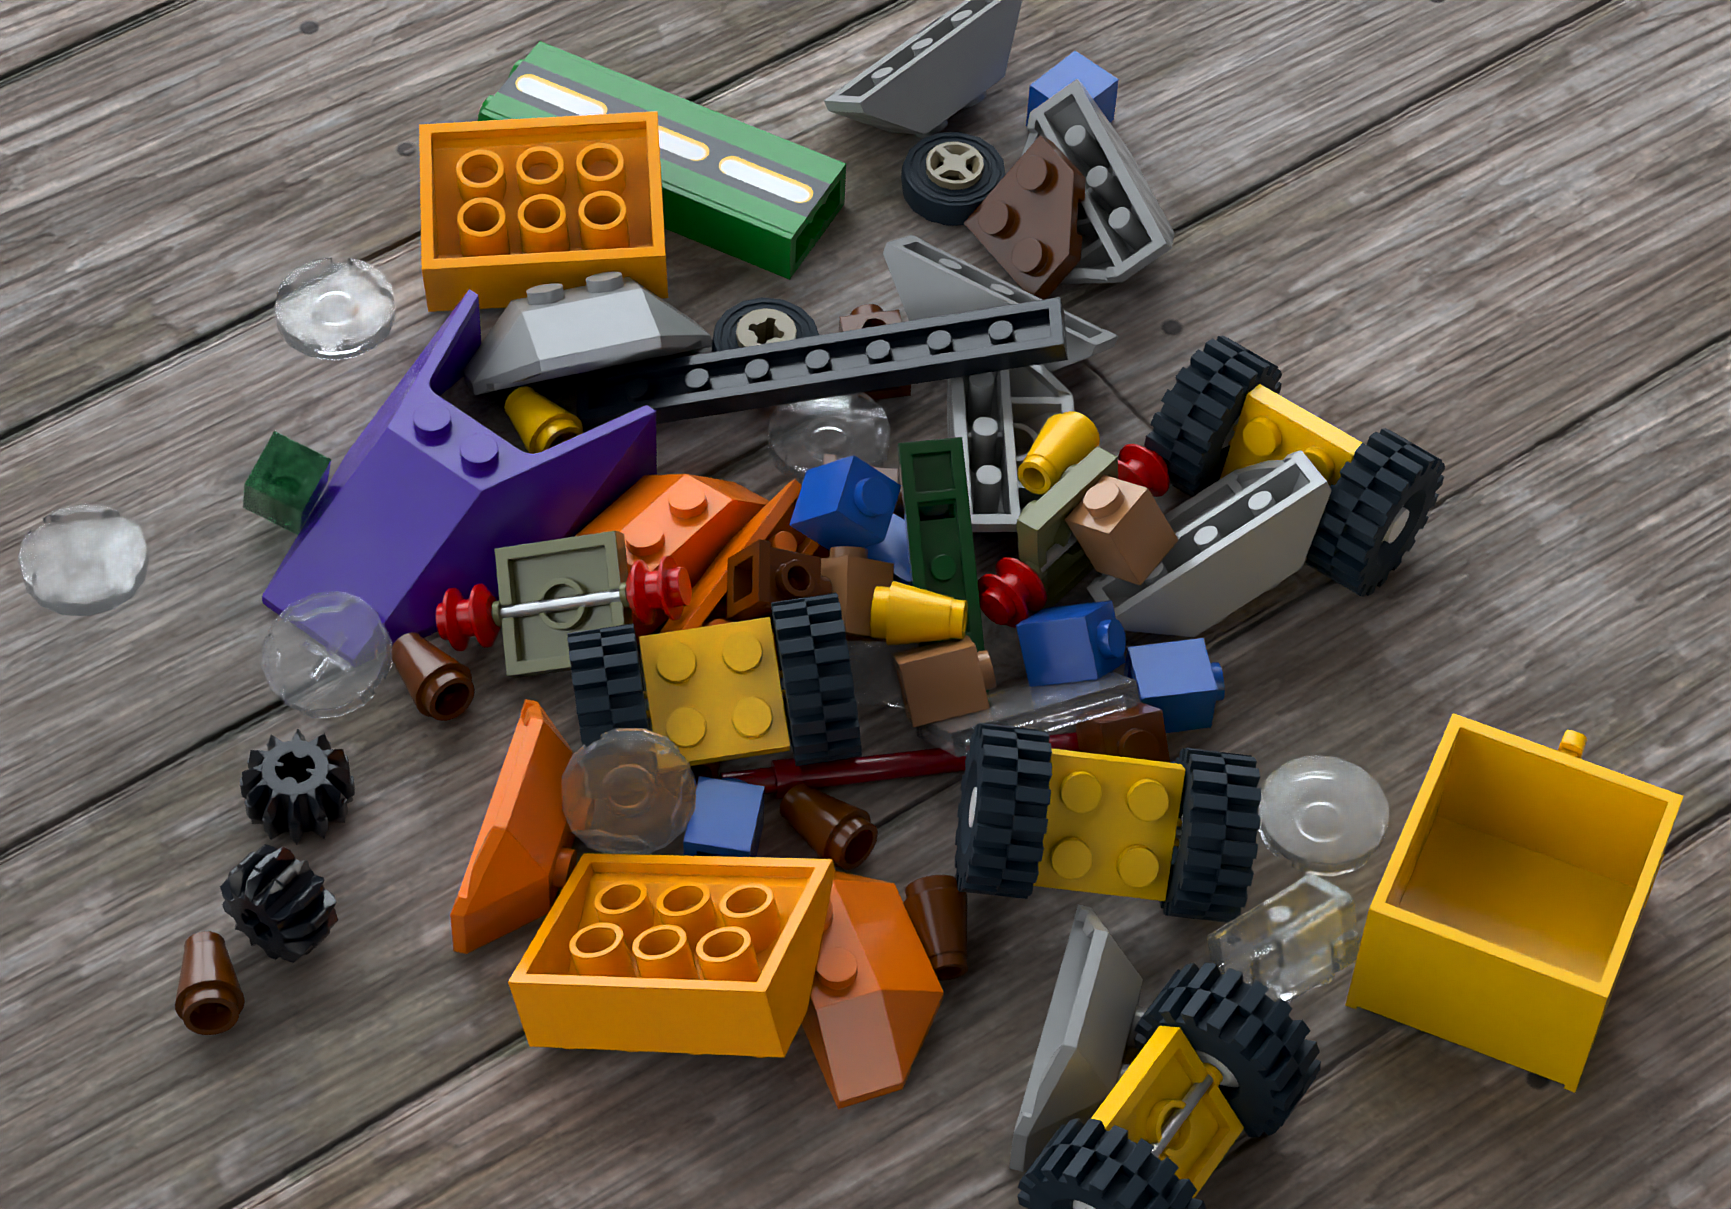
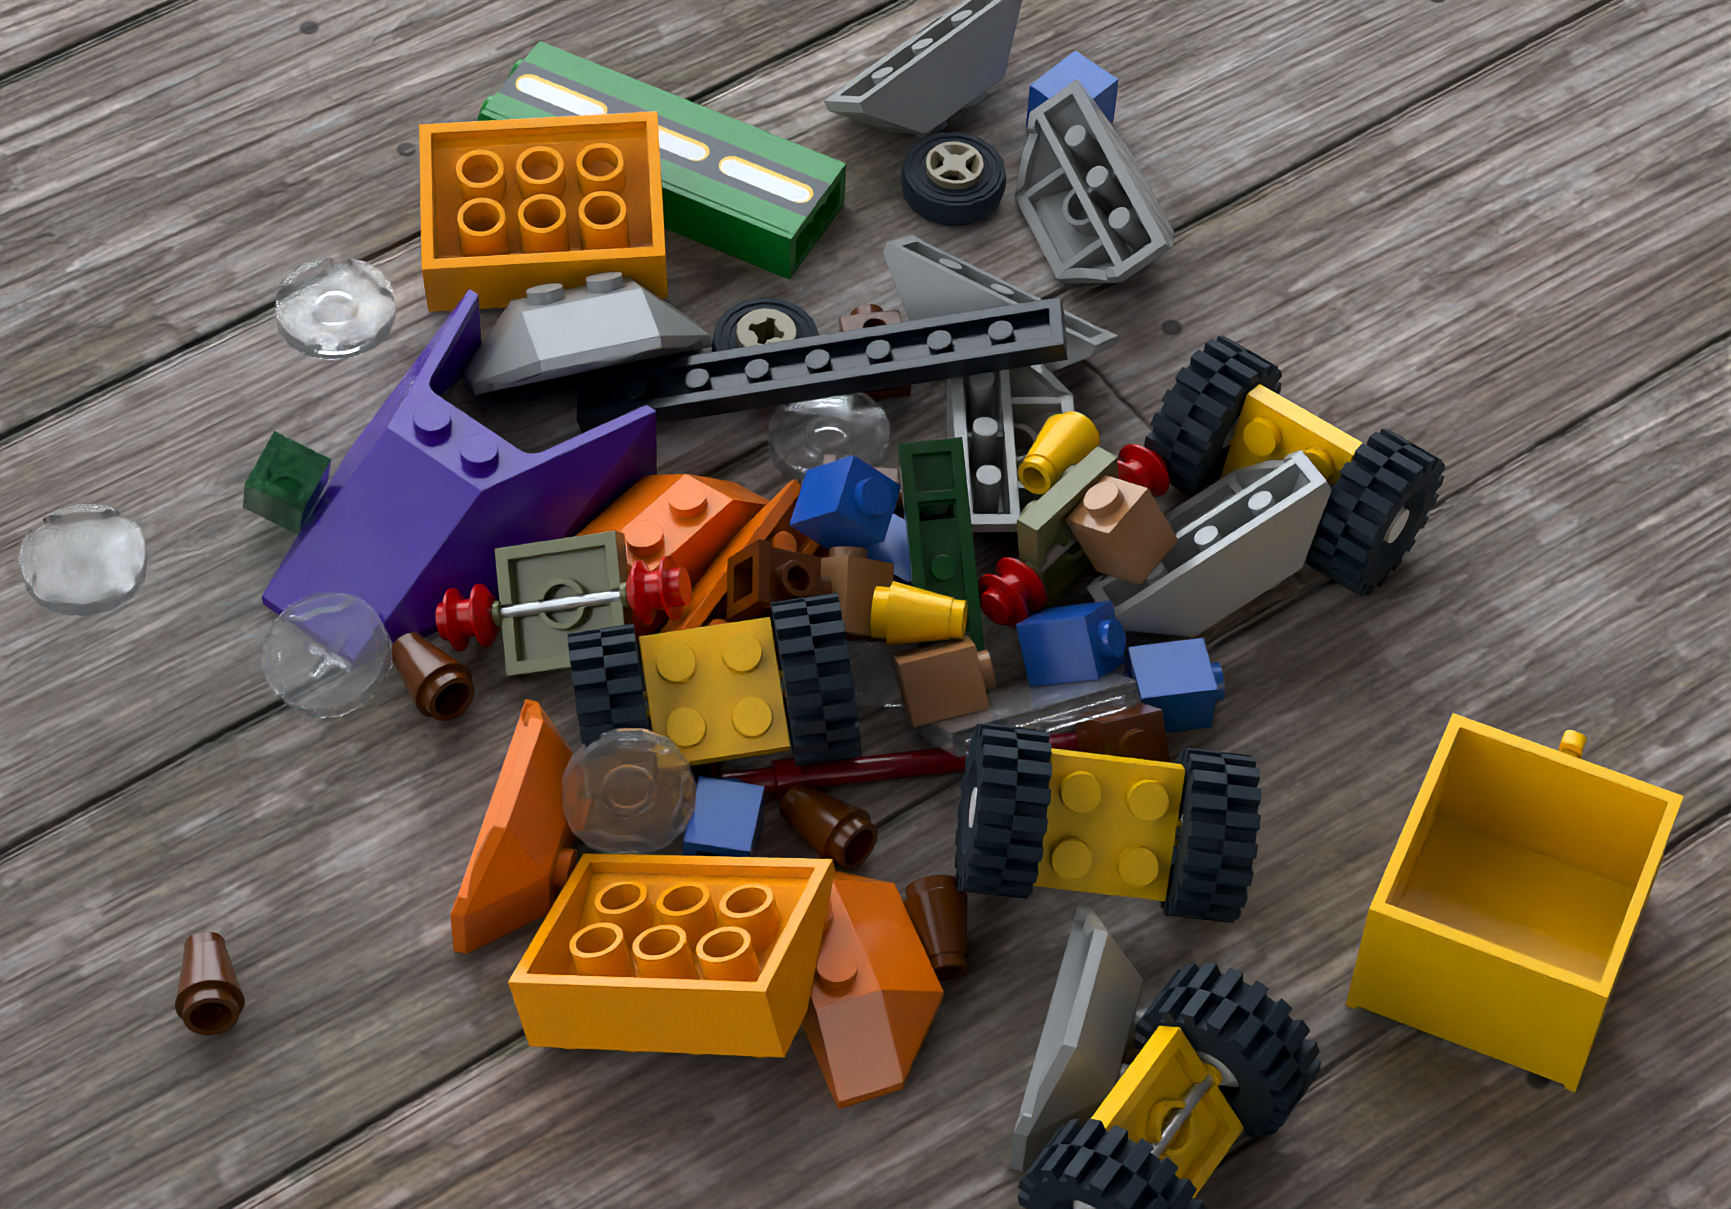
black gear [220,844,338,963] -> none
black gear [240,729,355,845] -> none
yellow cone [504,386,583,454] -> none
reddish brown plate [964,135,1086,300] -> none
clear brick [1207,873,1360,1003] -> none
clear tile [1258,755,1389,876] -> none

